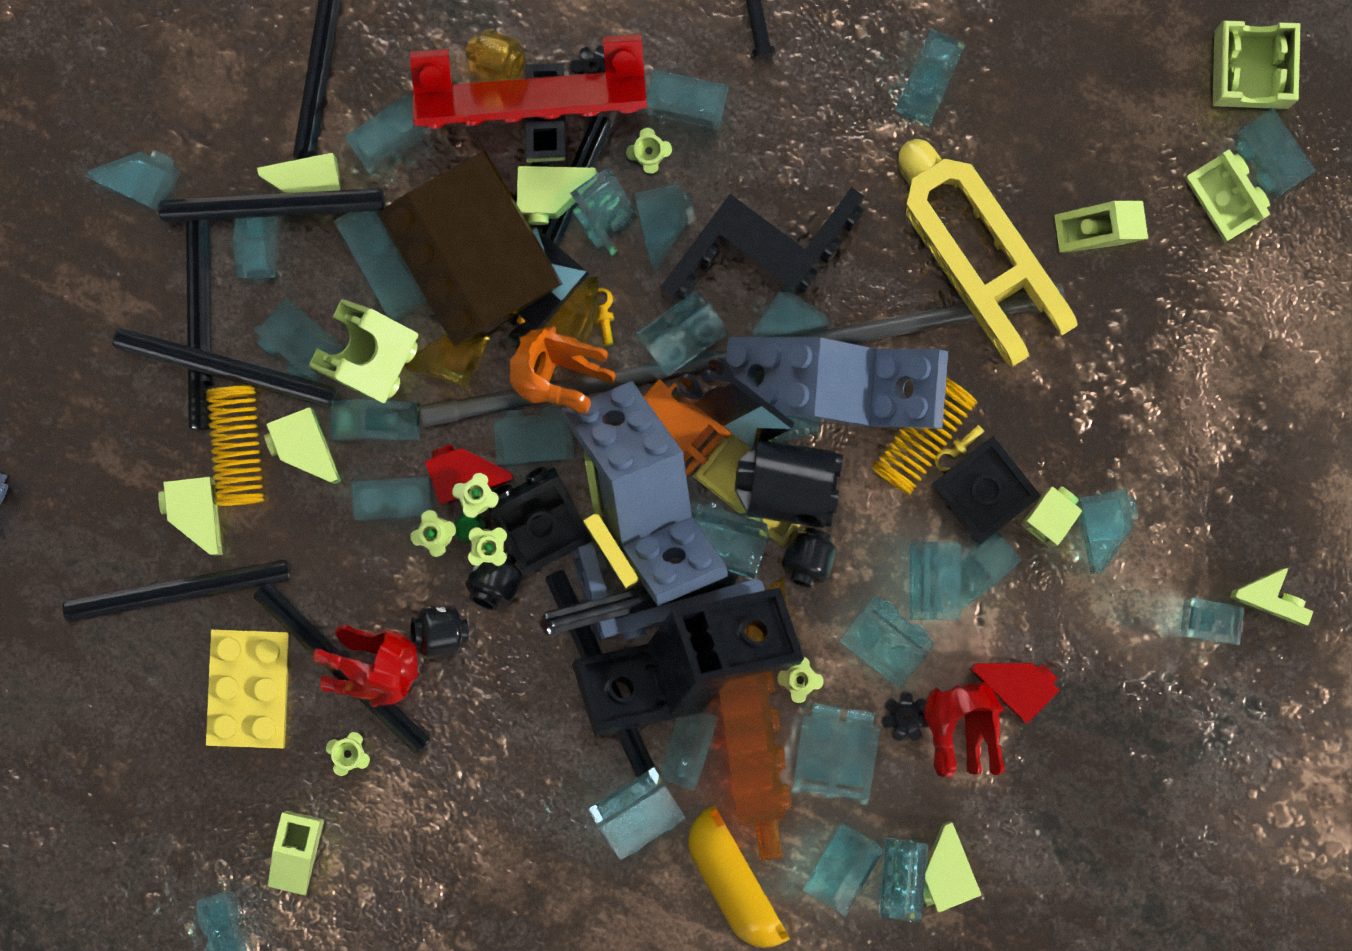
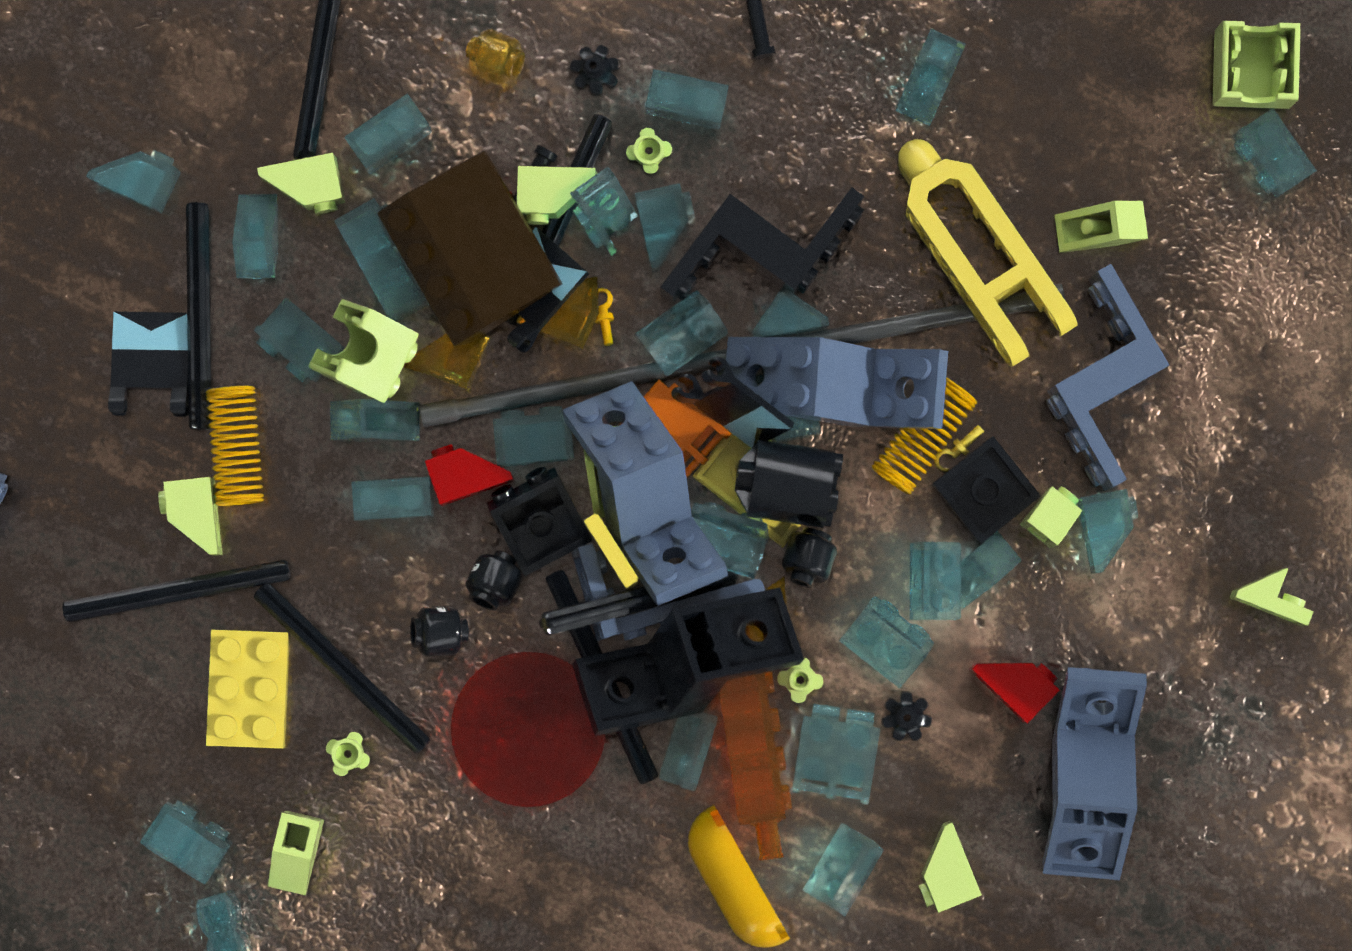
black axle [112,327,336,408] -> none
black axle [159,188,385,222] -> none
yellowish green slope [264,407,341,484] -> none
red piece [312,625,418,708] -> none
red bracket [410,34,647,129] -> none
yellowish green plant [411,473,507,566] -> none
orange piece [509,326,616,413] -> none
black arch [525,63,567,163] -> none
clear light blue brick [589,767,686,860] -> none
clear light blue bracket [879,838,928,922] -> none
red piece [924,682,1005,777] -> none
clear light blue slope [1180,598,1245,645] -> none
yellowish green bracket [1185,149,1270,243] -> none
none -> black flag [108,311,188,417]
none -> clear light blue brick [140,800,233,885]
none -> clear red plate [451,652,606,807]
none -> sand blue bracket [1042,667,1147,880]
none -> sand blue bracket [1046,264,1169,491]

